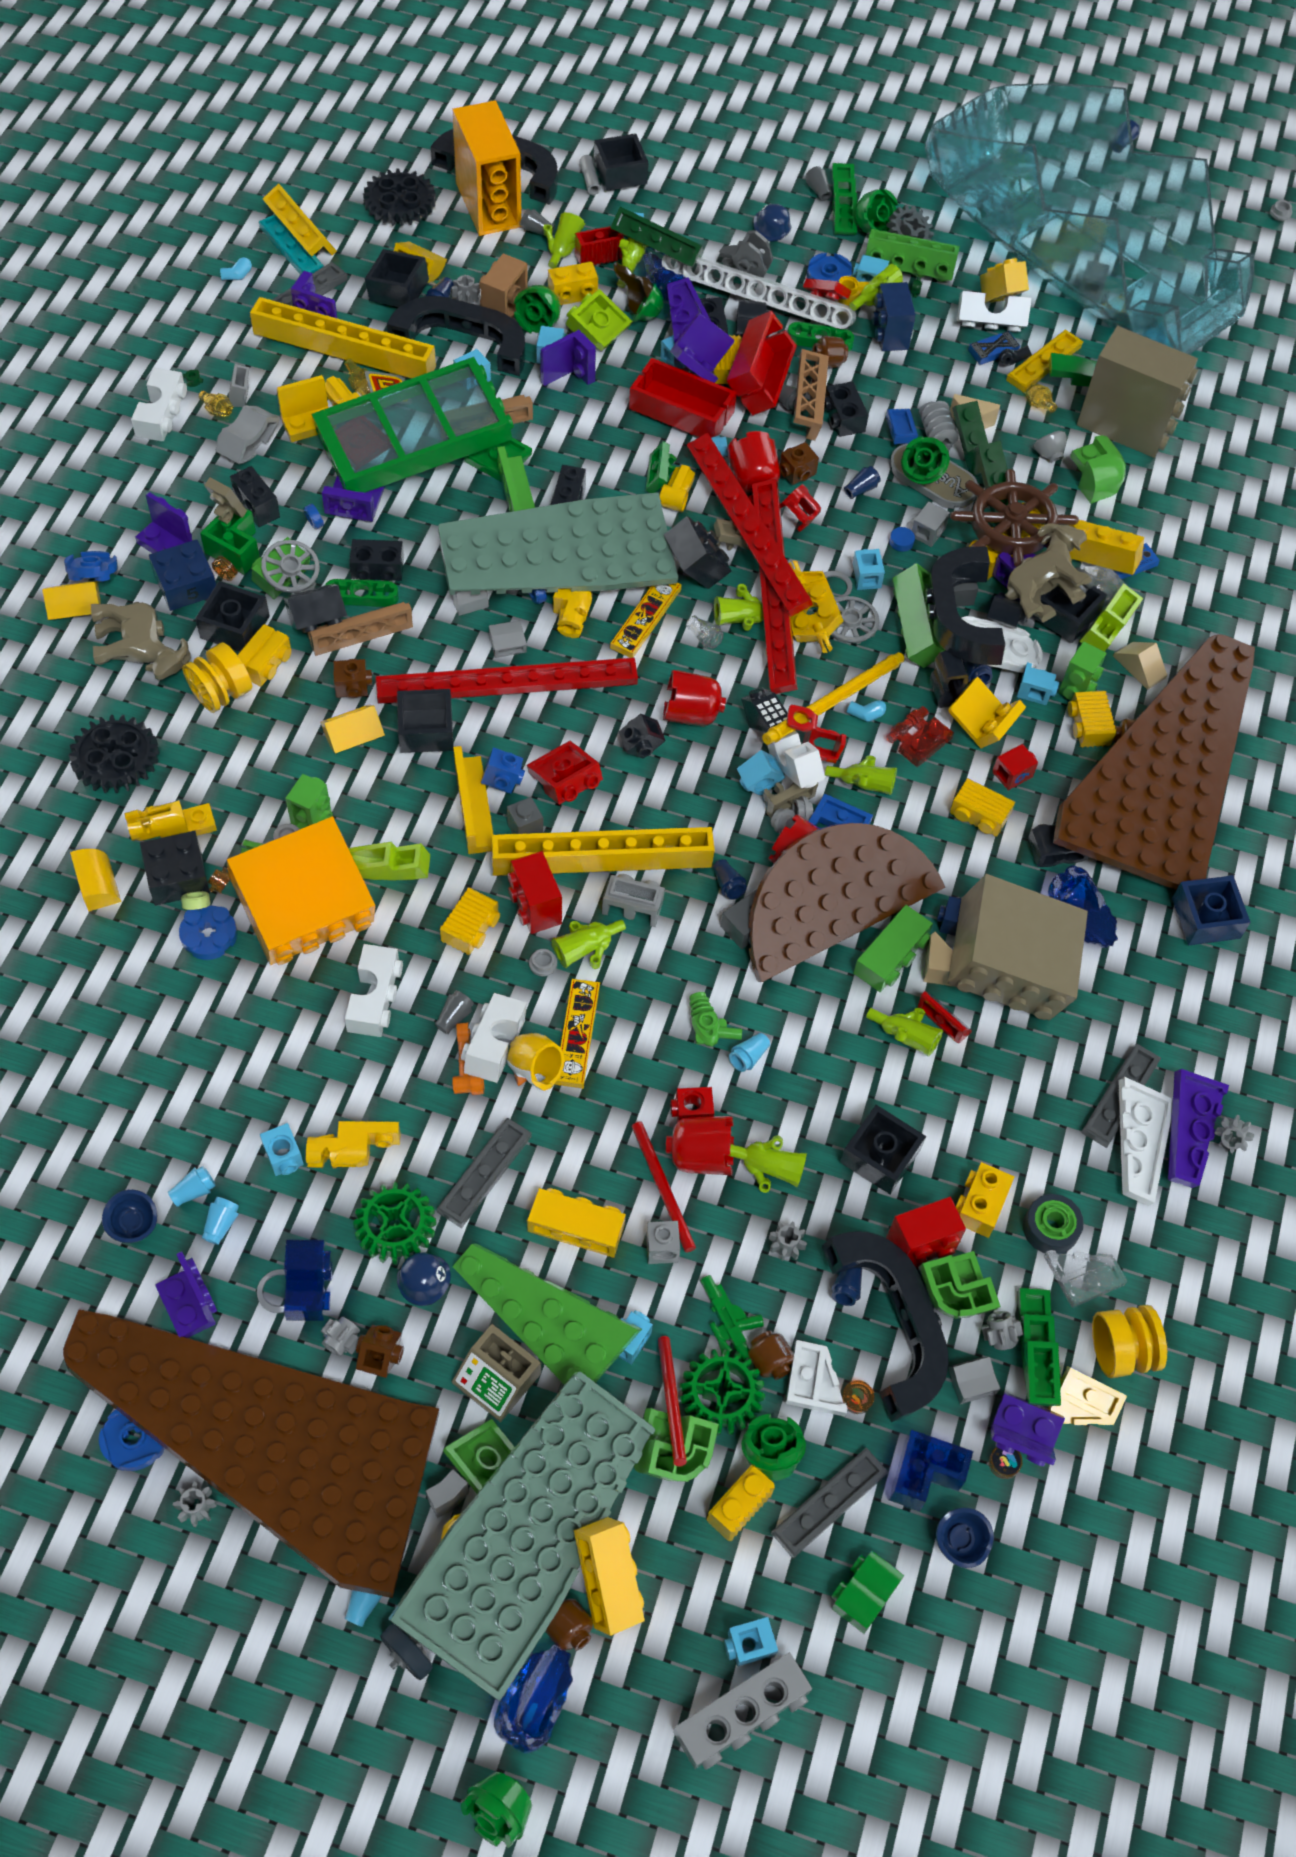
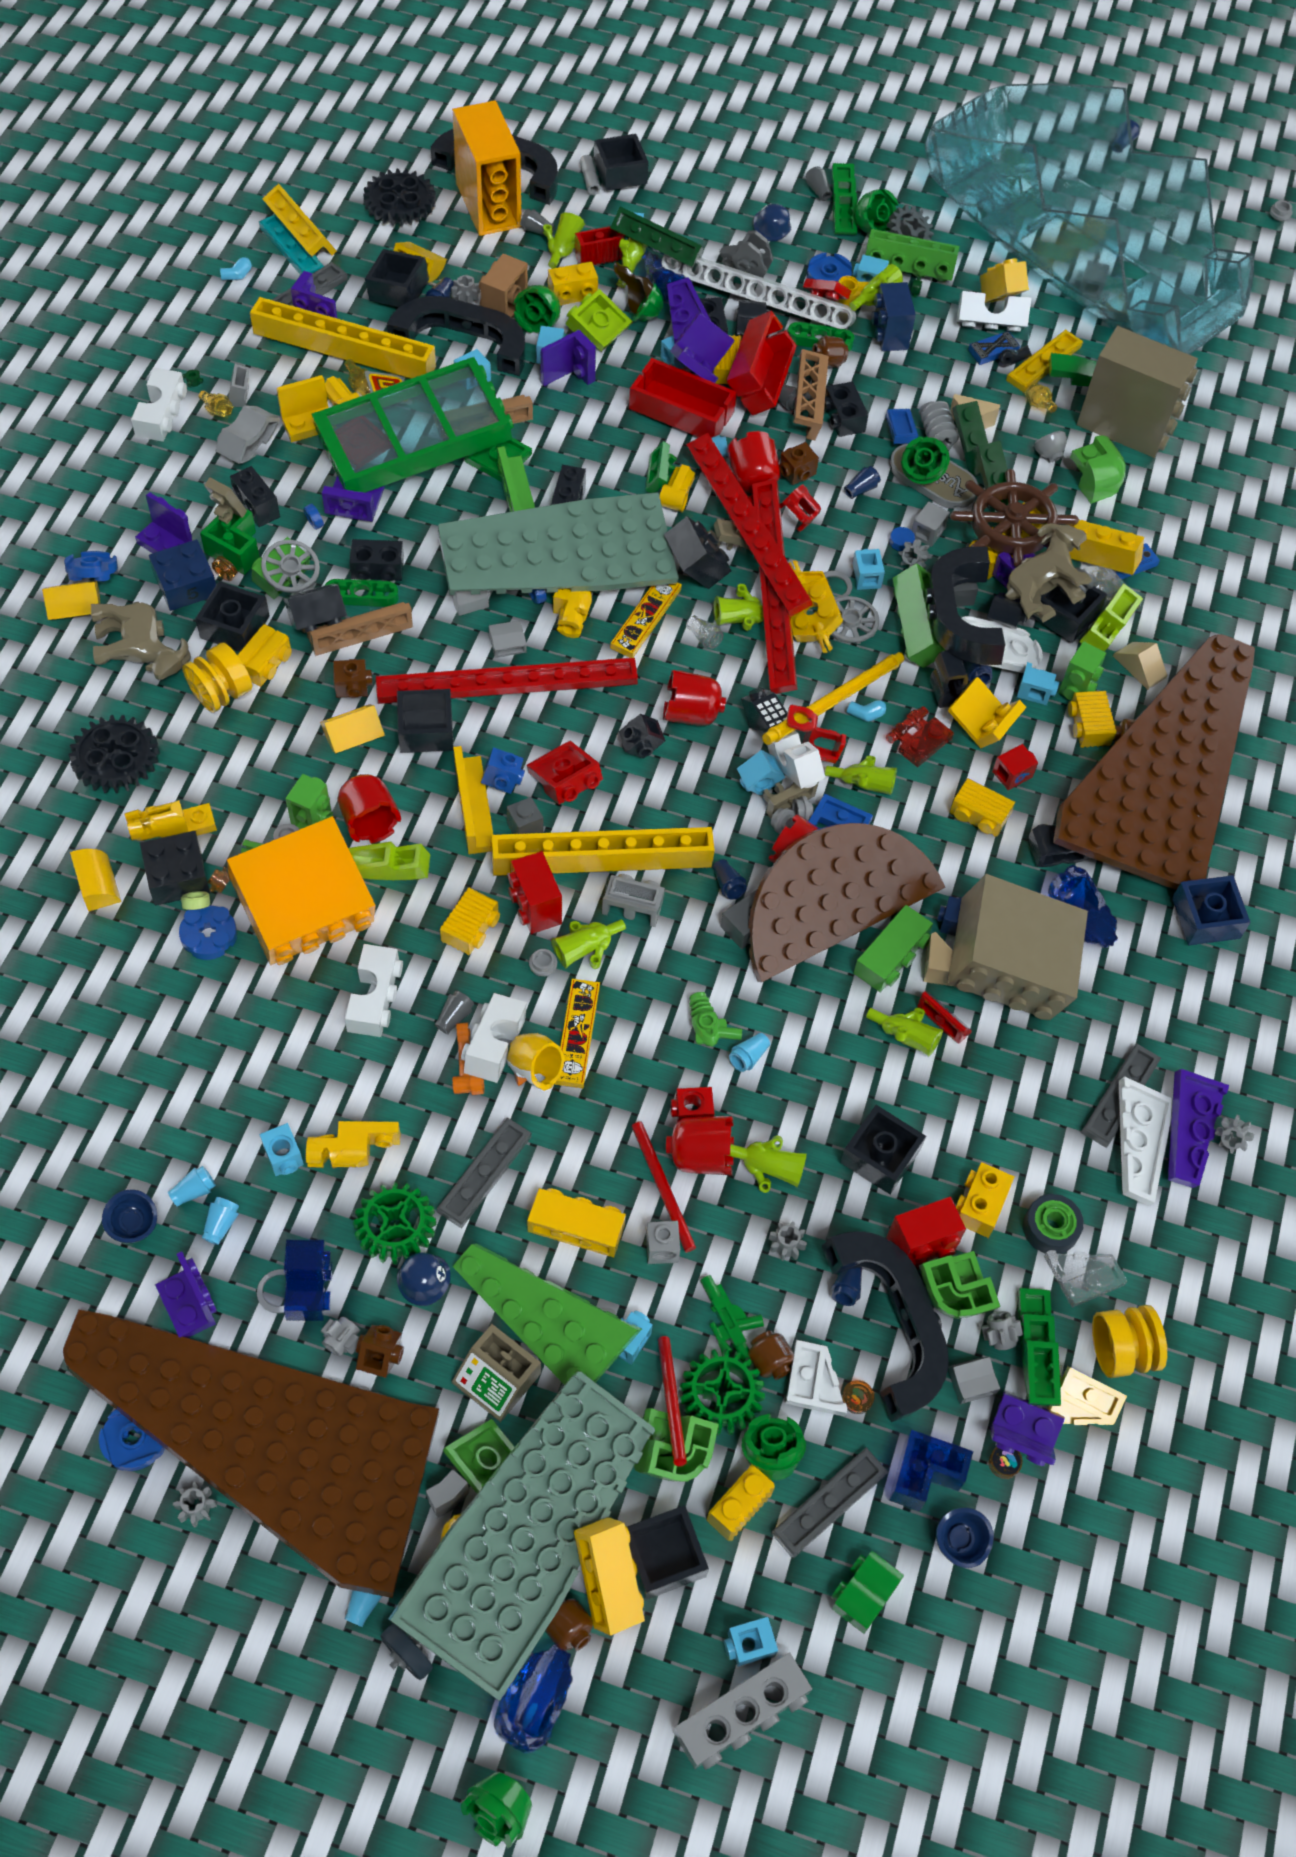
none -> red cylinder [337,774,402,843]
none -> black piece [627,1505,709,1600]
none -> light grey gear [899,539,932,568]

